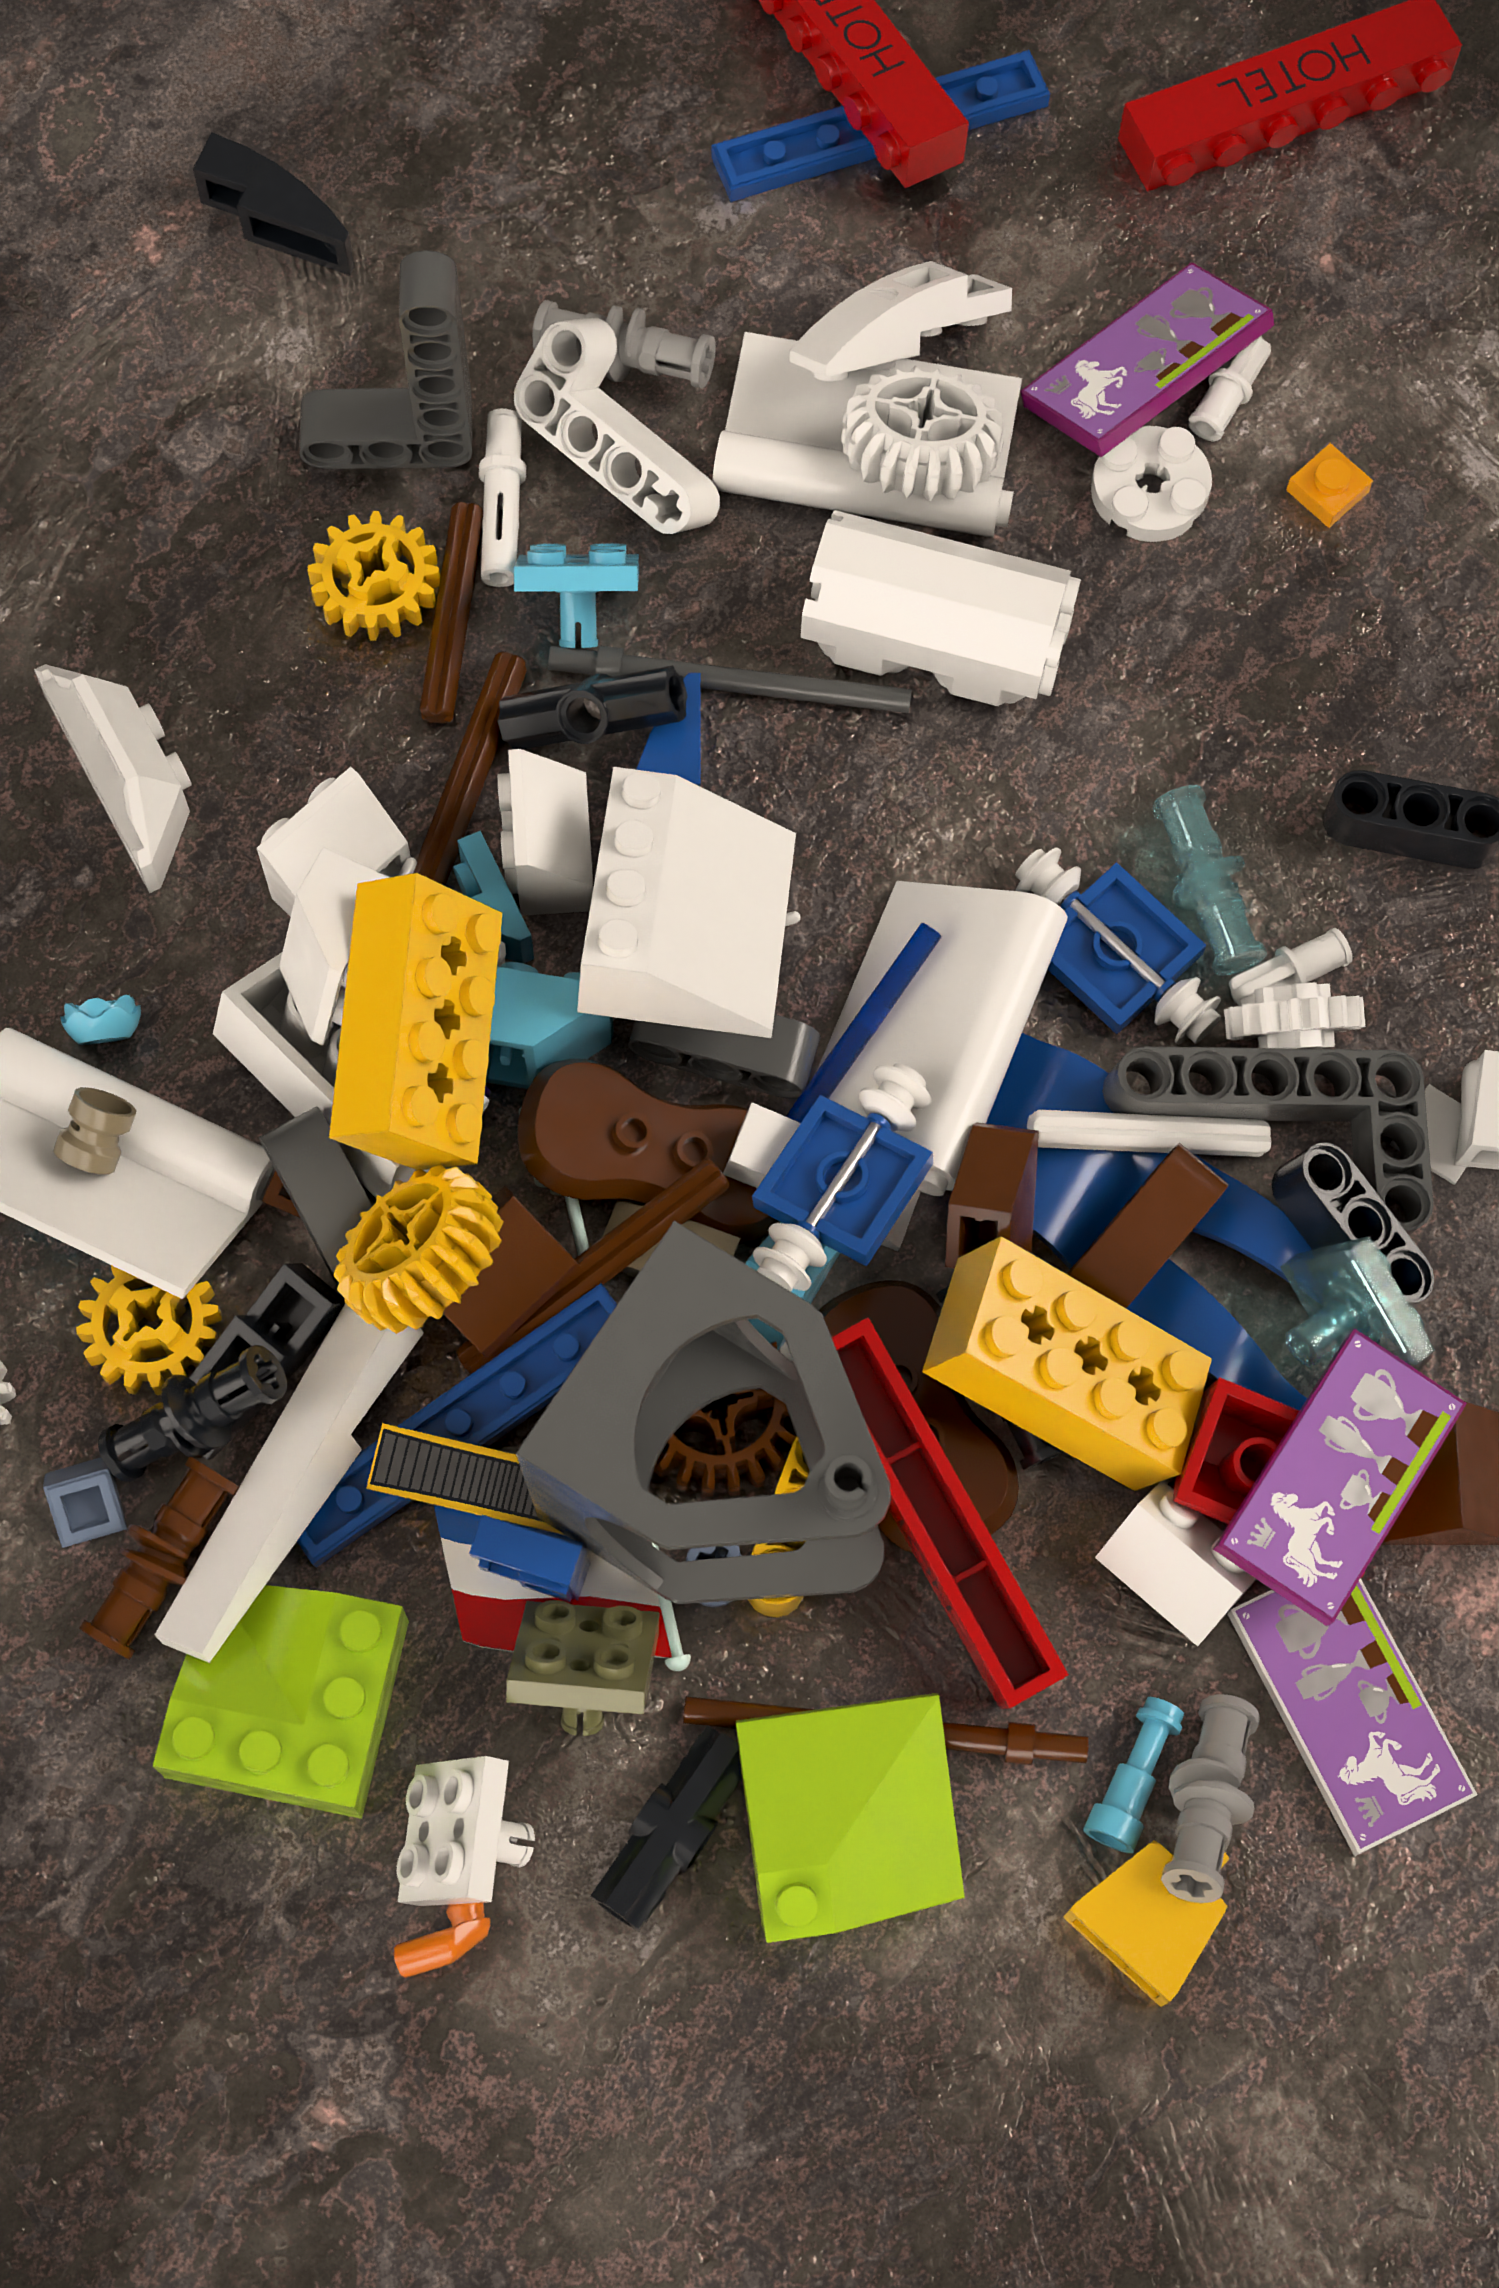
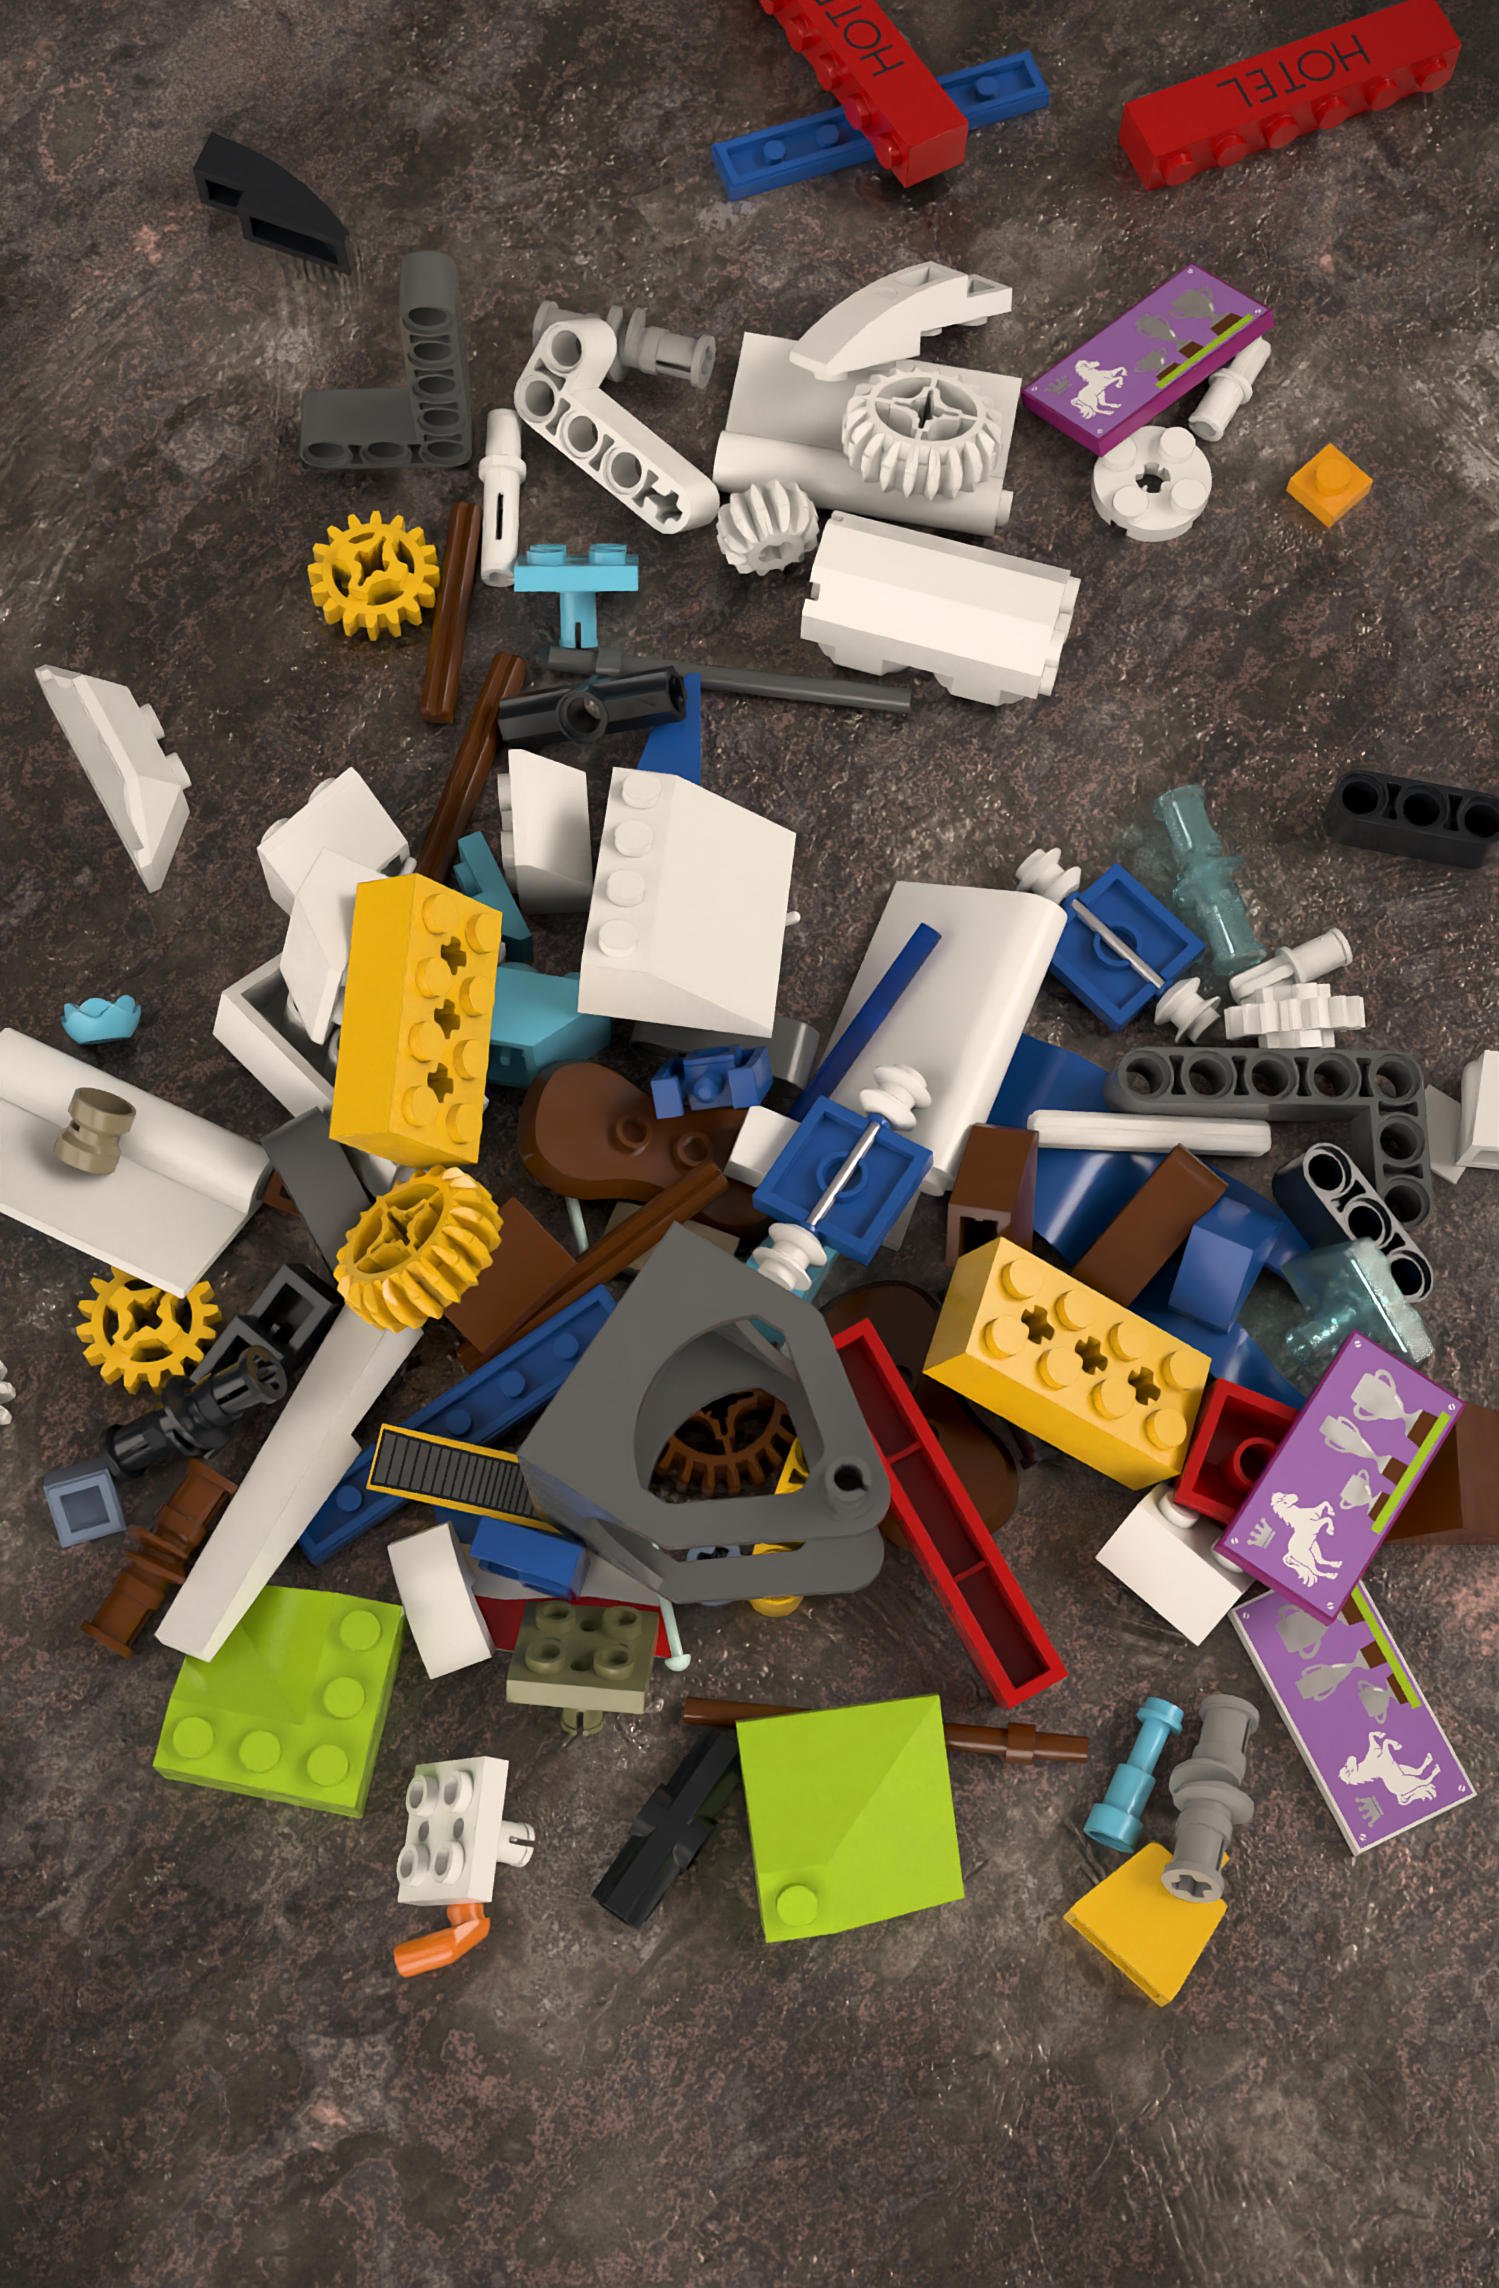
none -> white slope [387,1520,497,1679]
none -> blue brick [651,1044,773,1119]
none -> white gear [716,479,820,576]
none -> blue slope [1168,1196,1284,1335]

